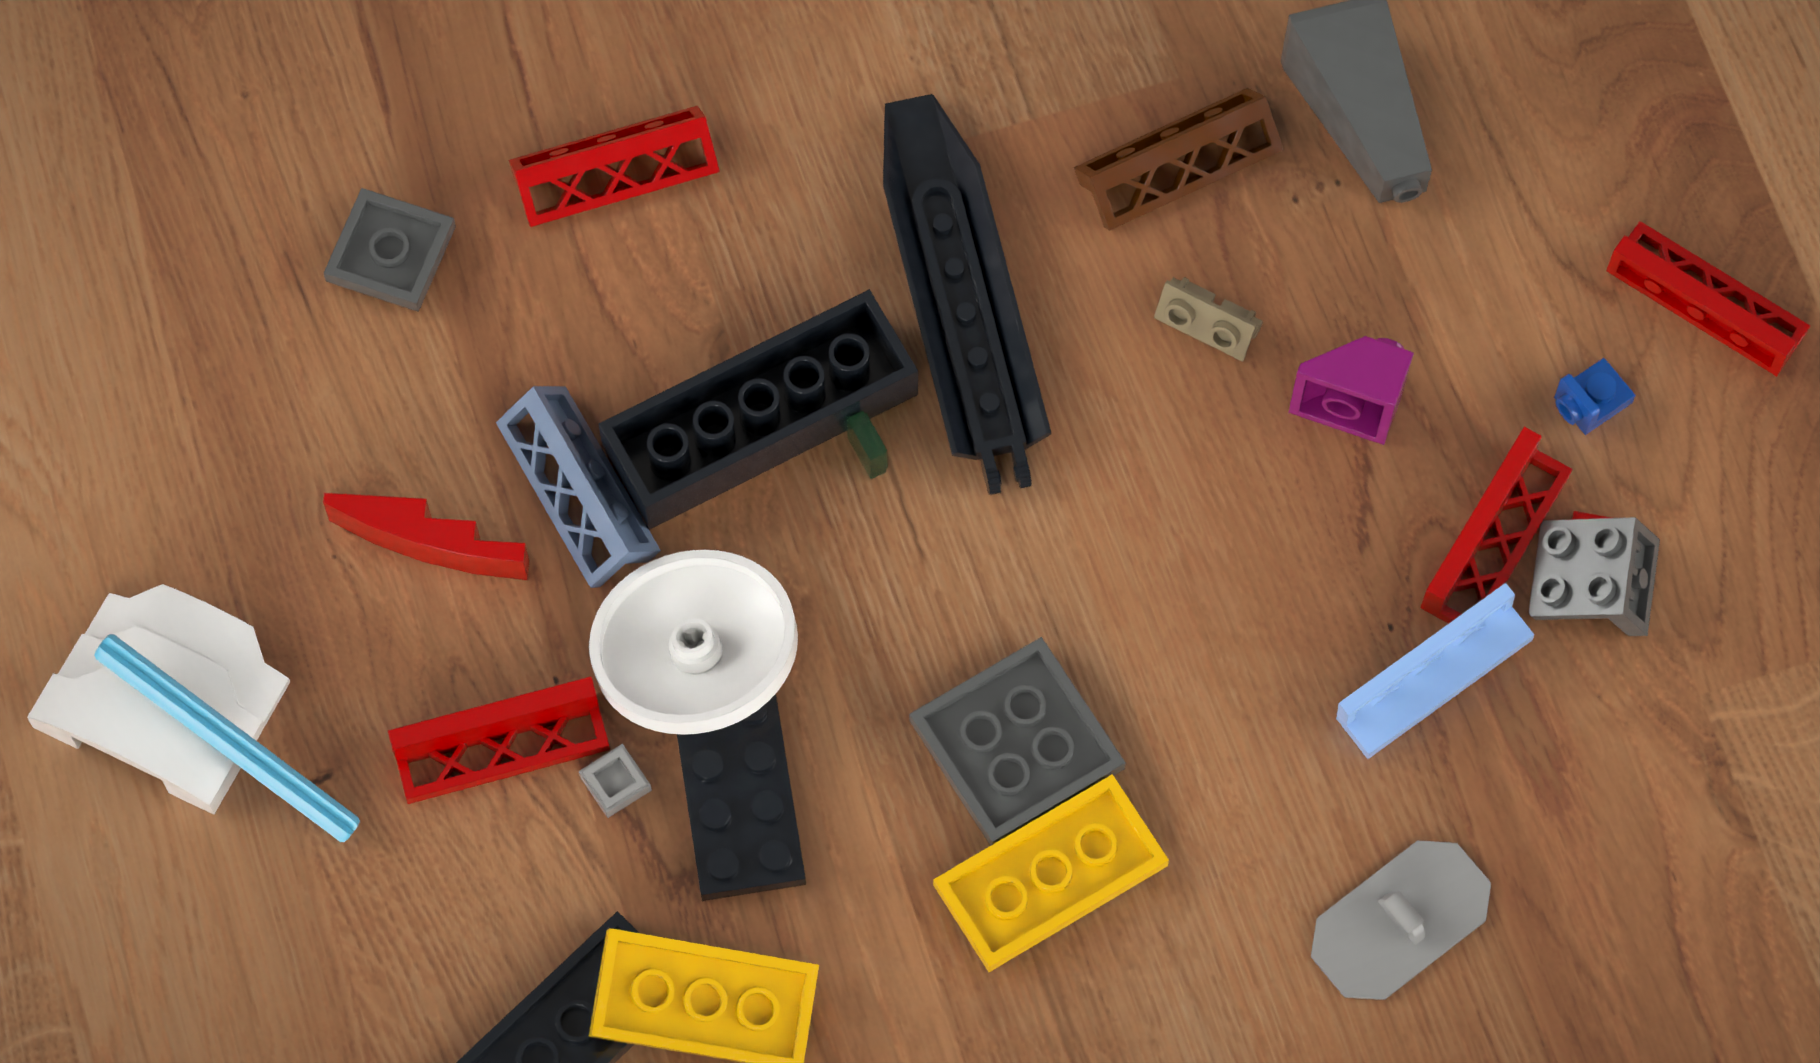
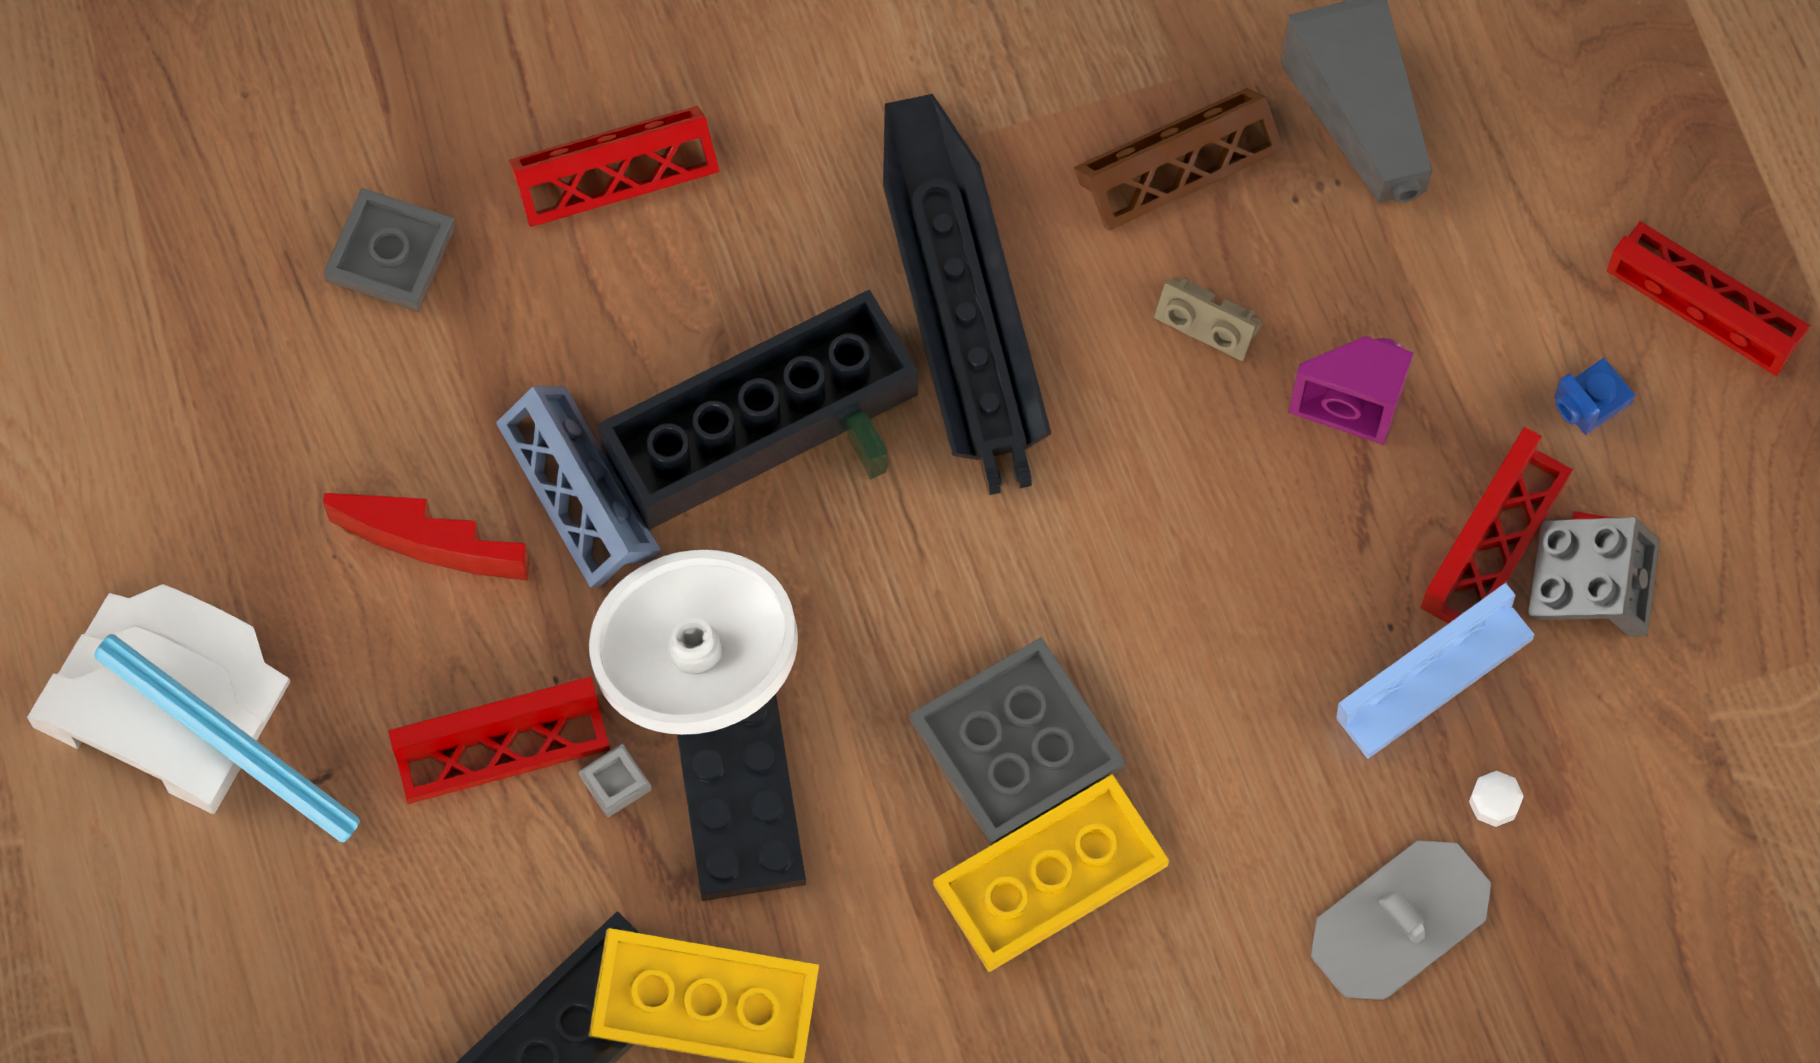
none -> white tile [1469,771,1524,827]

